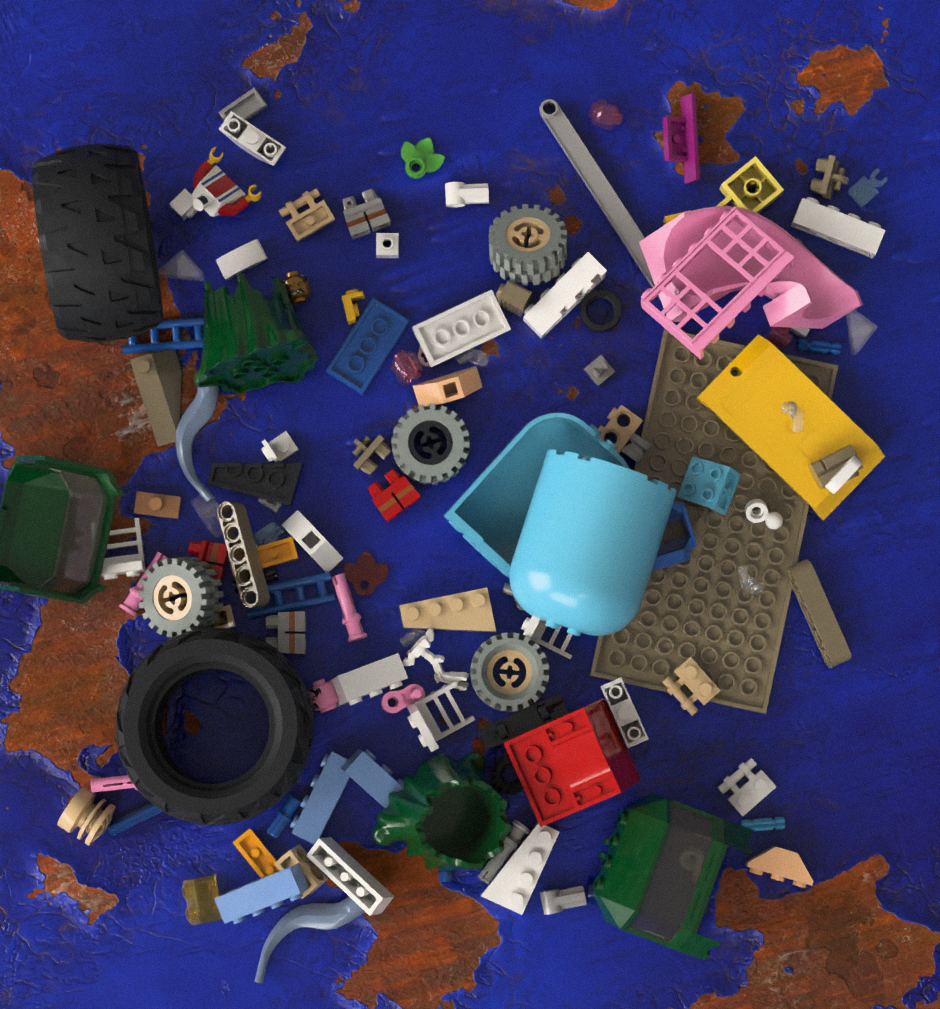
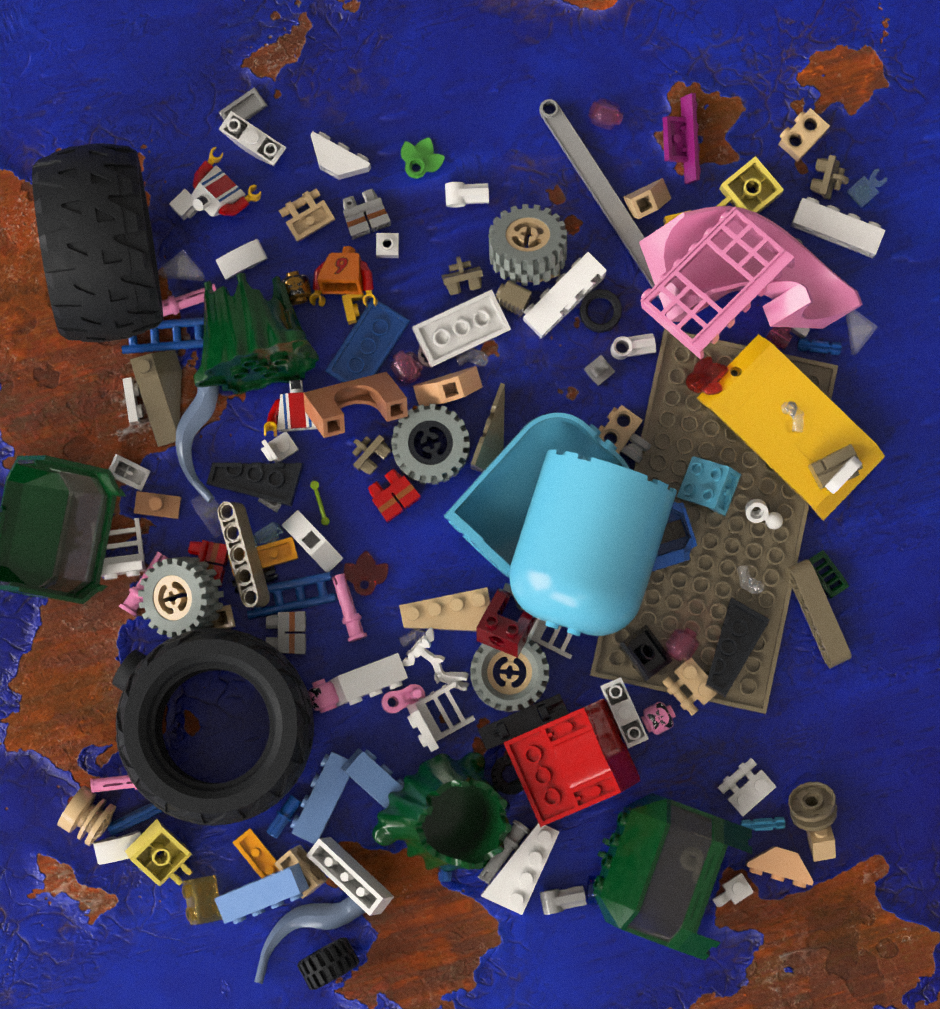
none -> white slope [93,831,141,865]
none -> white slope [109,454,151,491]
none -> black tyre [112,649,146,691]
none -> white plate [123,377,143,425]
none -> light yellow hinge [125,819,193,886]
none -> bright pink pin [162,284,216,317]
none -> torso [264,380,317,437]
none -> black tyre [297,937,360,990]
none -> nougat arch [303,372,408,438]
none -> orange torso [309,246,378,307]
none -> lime hinge [310,481,330,526]
none -> white slope [311,131,371,180]
none -> dark tan hips [441,256,483,295]
none -> dark tan wedge [471,383,505,472]
none -> dark red brick [476,588,537,658]
none -> white piece [610,333,656,360]
none -> black slope [618,624,673,681]
none -> tan slope [623,178,672,219]
none -> bright pink head [641,702,676,735]
none -> clear pink head [666,627,699,662]
none -> clear red plate [686,357,729,395]
none -> black wing [706,597,770,697]
none -> white plate [712,873,754,907]
none -> tan brick [778,108,830,162]
none -> dark tan wheel [788,782,838,831]
none -> tan slope [806,825,836,862]
none -> dark green slope [808,550,849,599]

